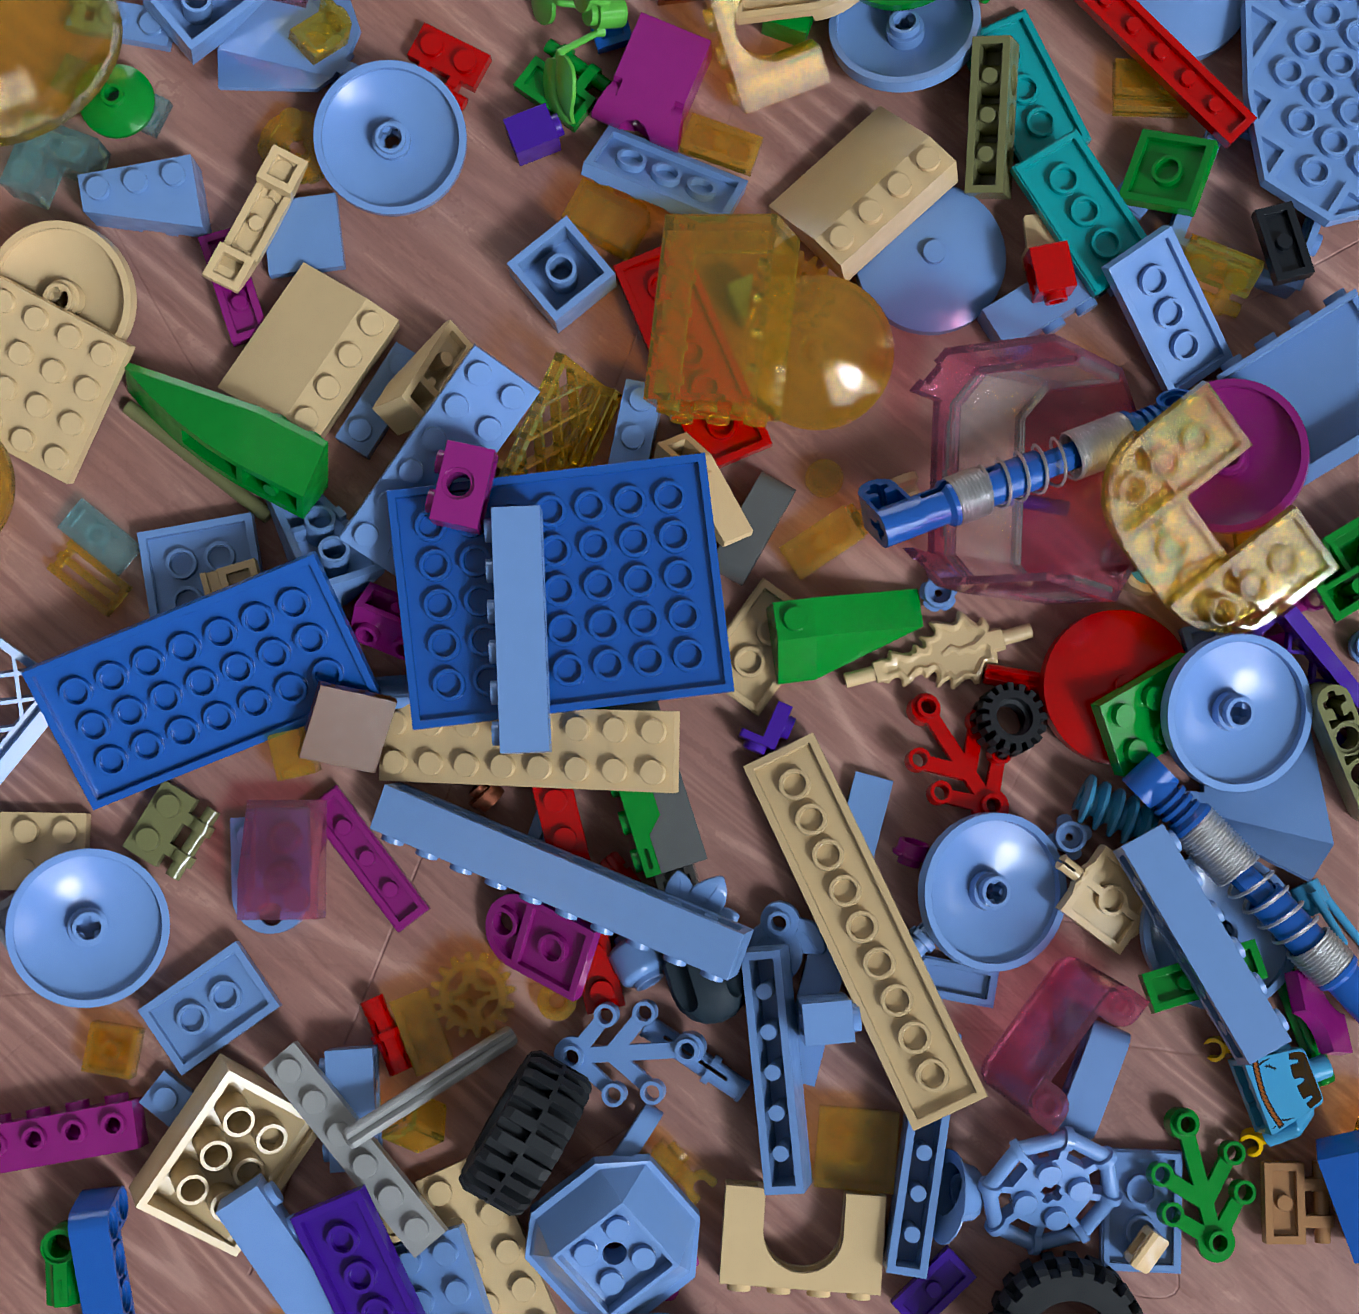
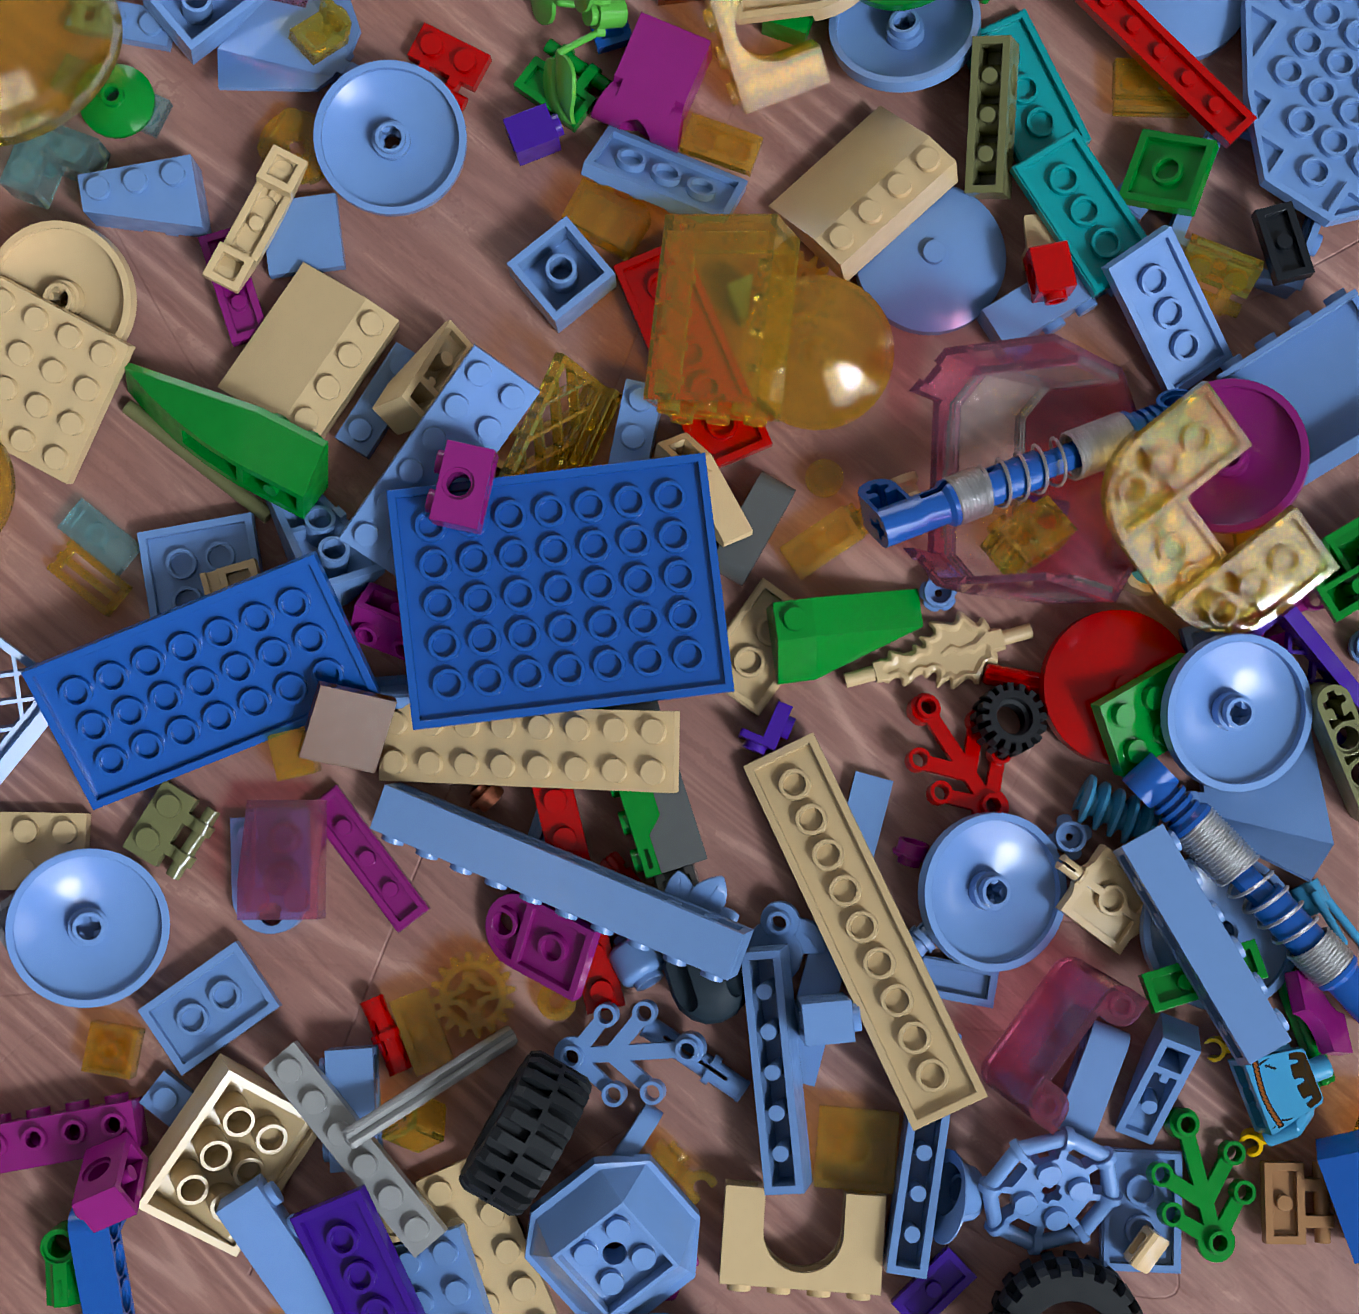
medium blue brick [484,505,552,754] -> none
none -> magenta brick [71,1132,149,1233]
none -> clear yellow brick [980,495,1078,582]
none -> medium blue slope [1115,1012,1201,1145]

